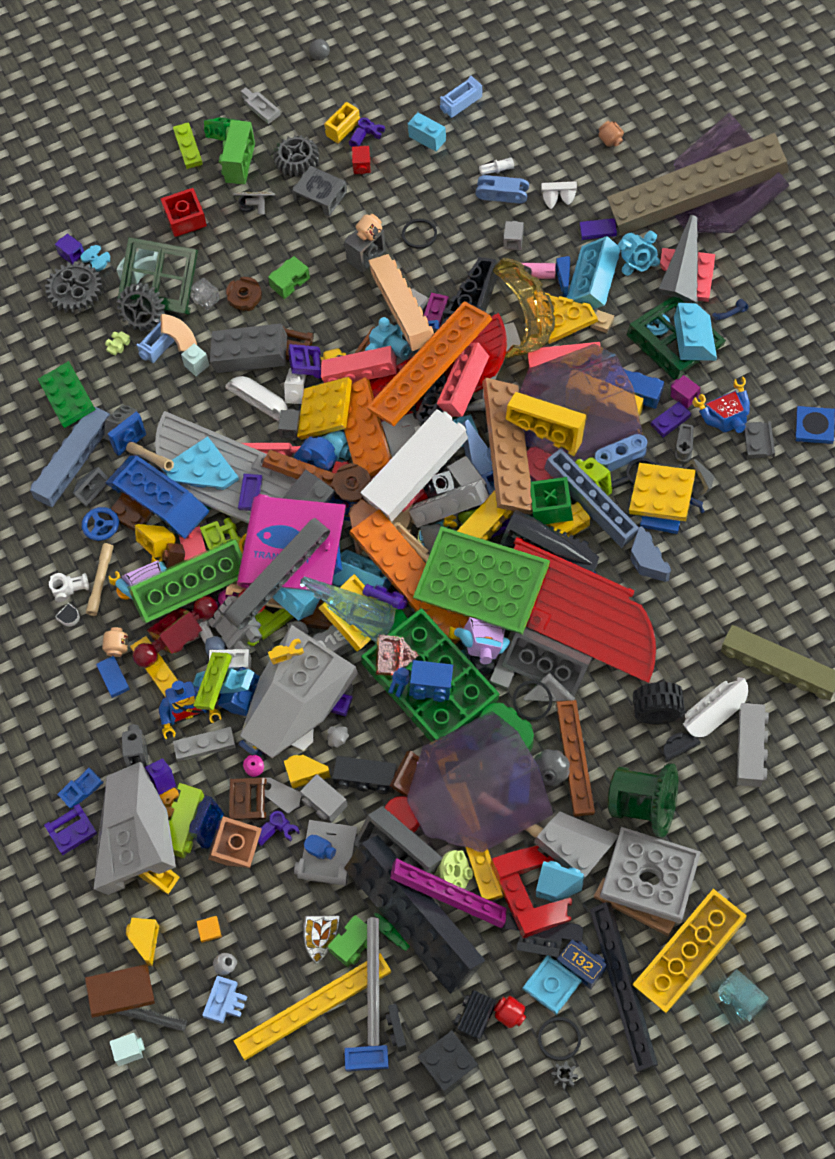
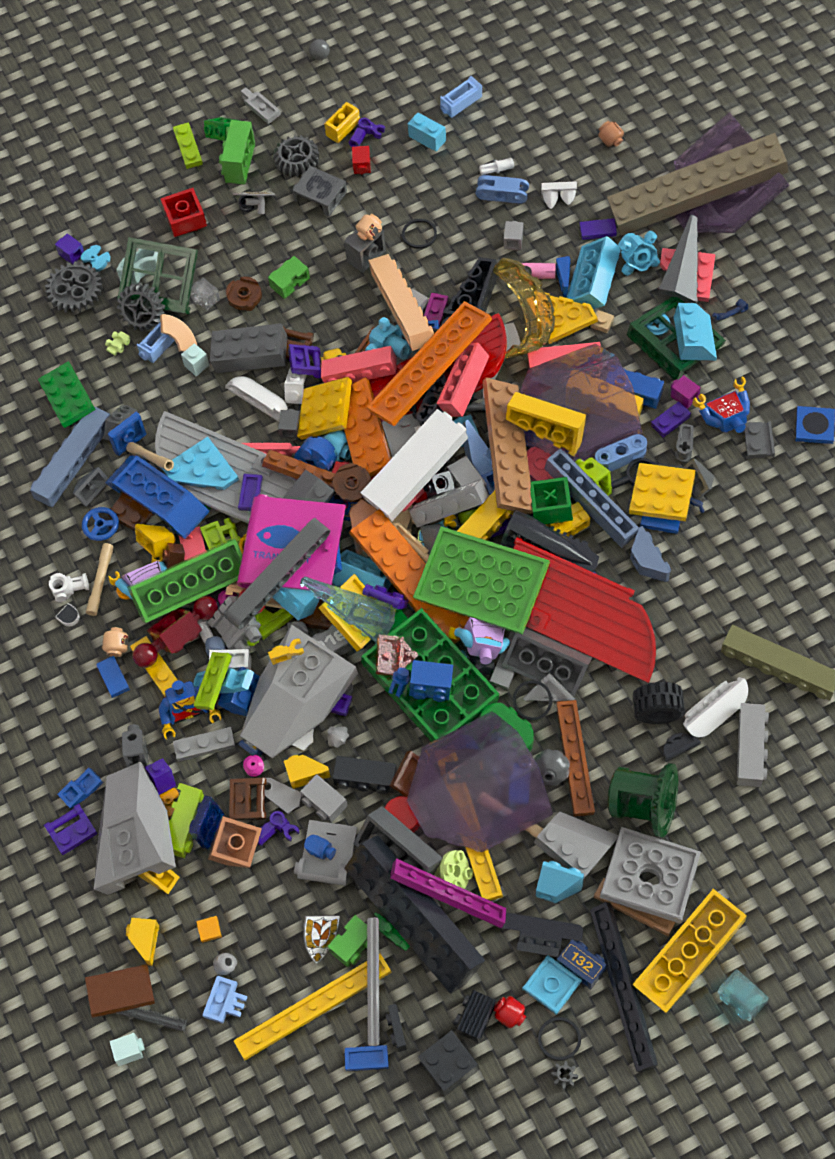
red wedge [490,845,572,938] -> none

